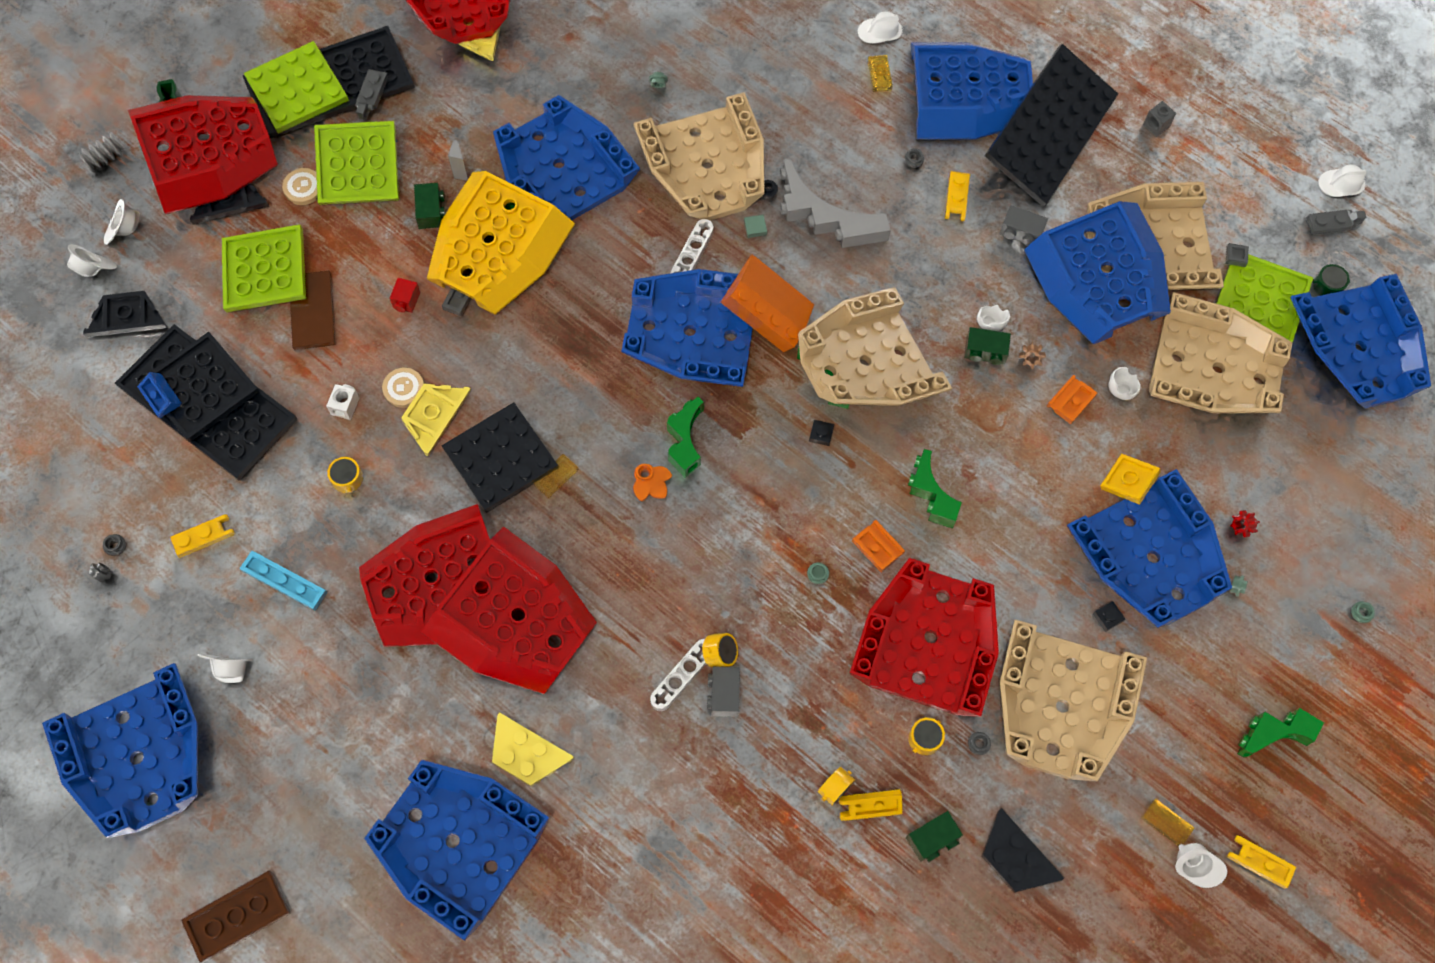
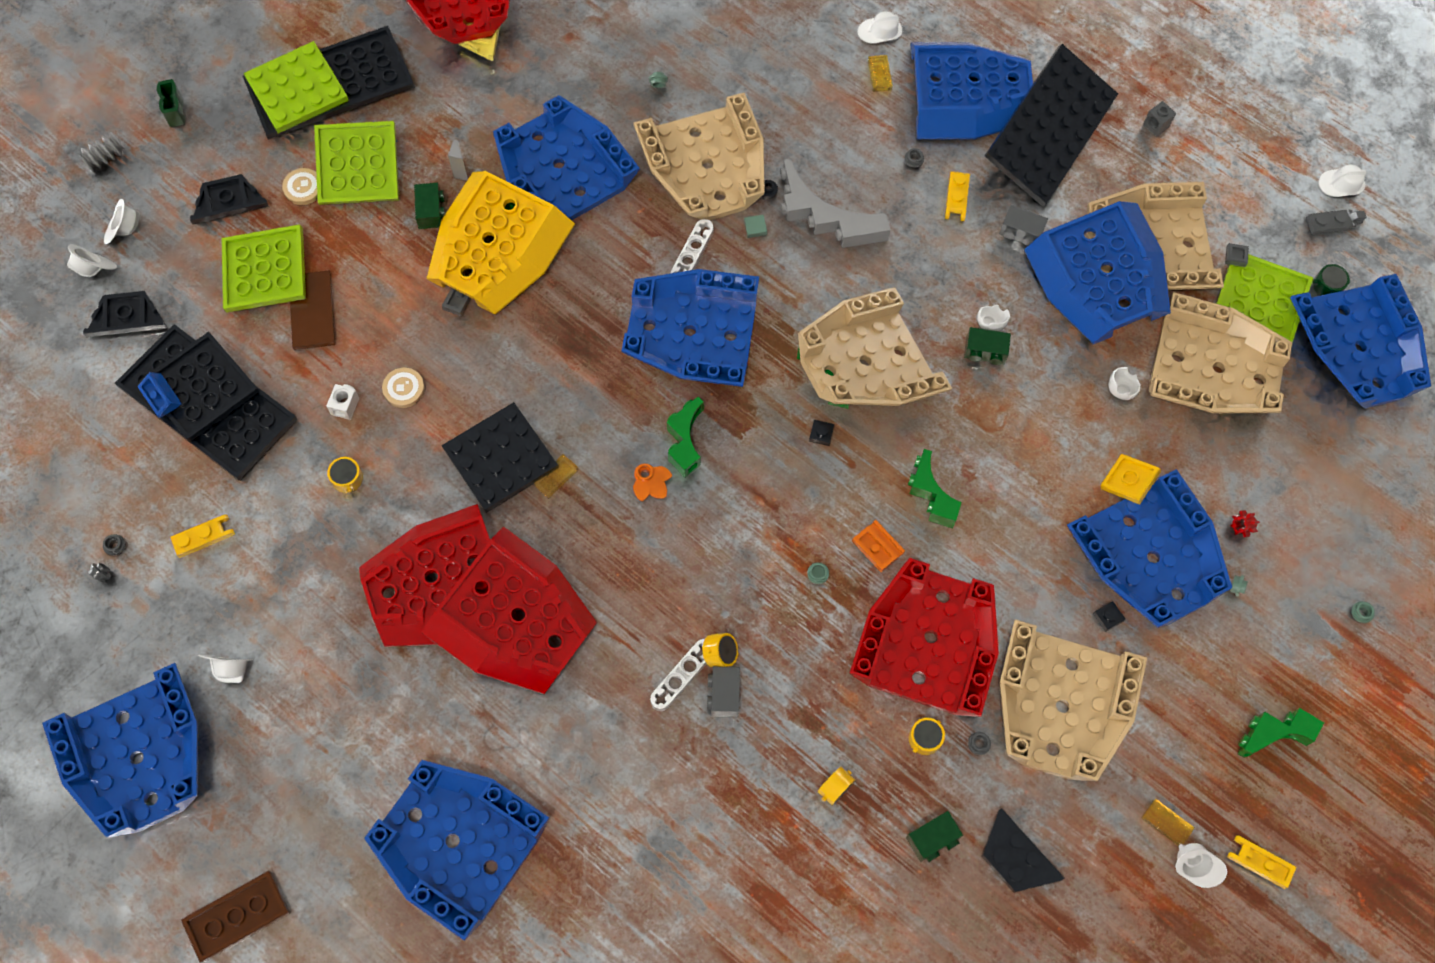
red wedge [128,95,278,215] -> none
medium azure plate [239,551,327,611] -> none
dark grey hinge [356,69,388,120] -> none
red brick [389,278,421,313] -> none
light yellow wing [401,384,471,456] -> none
light yellow wing [492,712,574,787] -> none
orange slope [721,254,814,352] -> none
yellow hinge [839,789,903,821] -> none
medium nougat gear [1019,341,1046,369] -> none
orange plate [1047,375,1097,424] -> none

